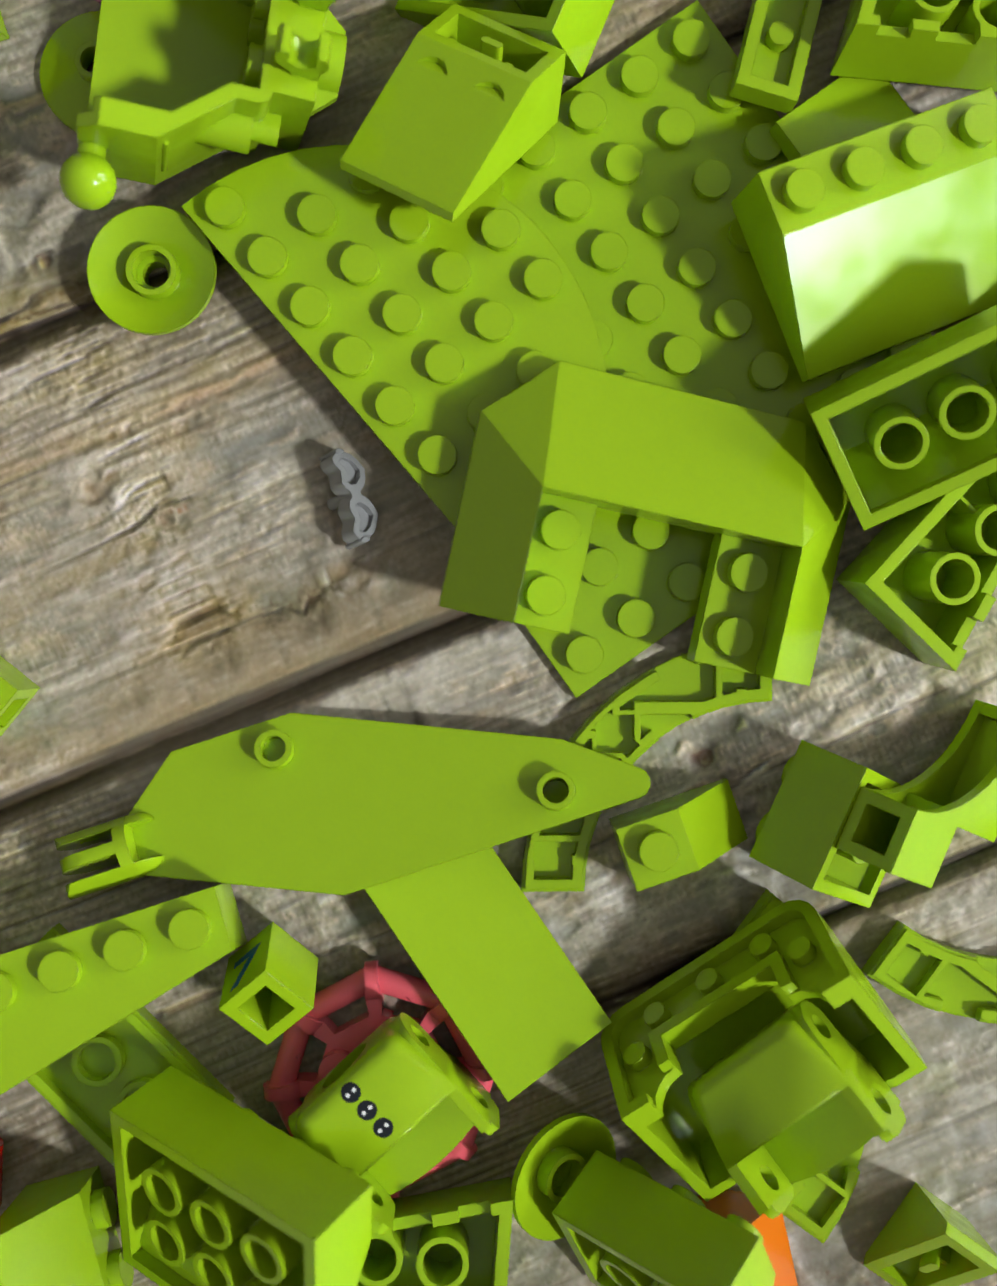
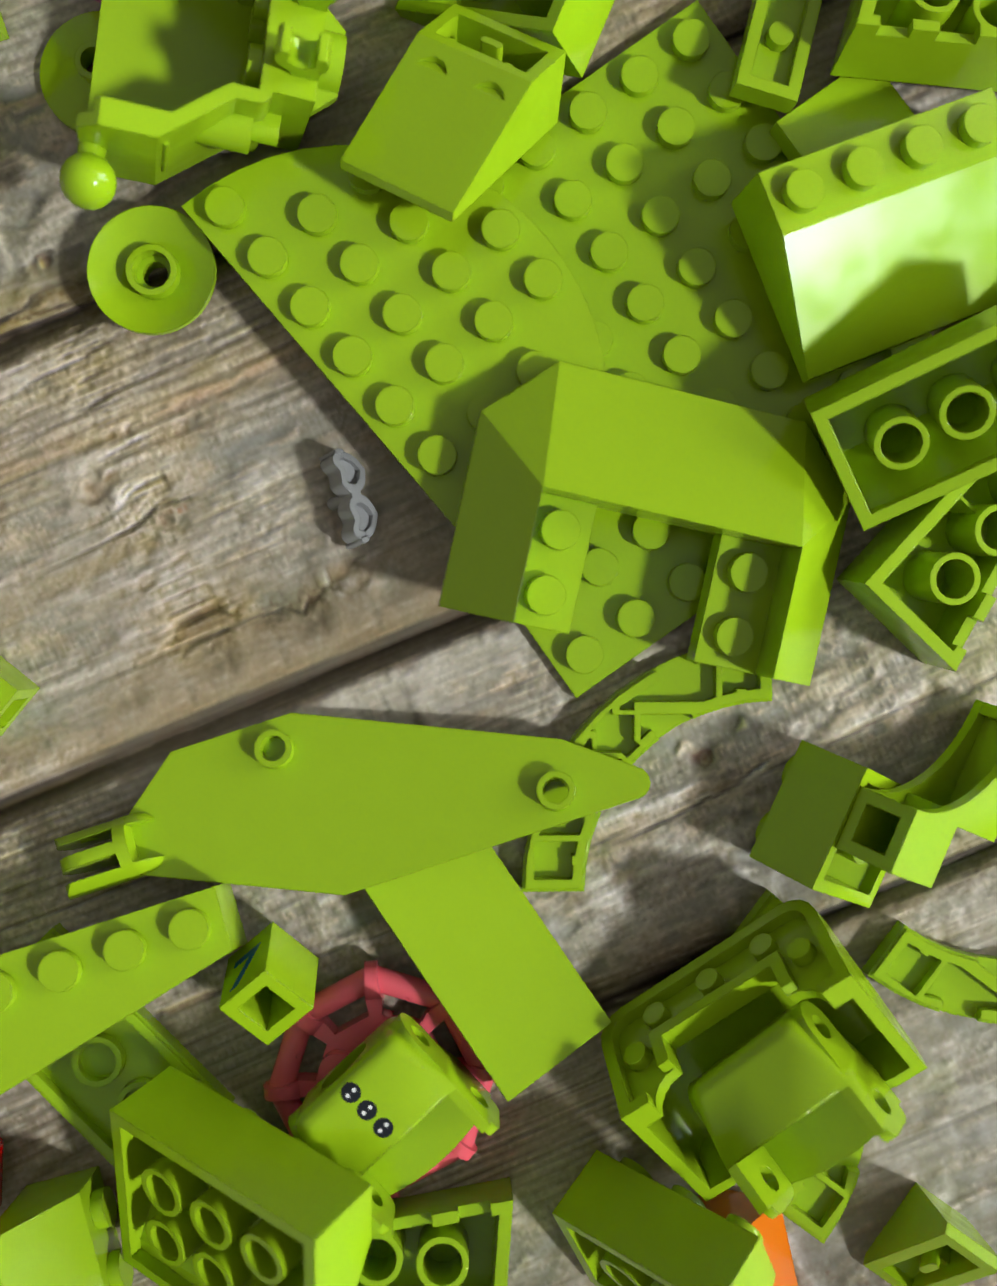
lime dish [511,1113,616,1241] -> none
lime slope [609,778,748,892] -> none

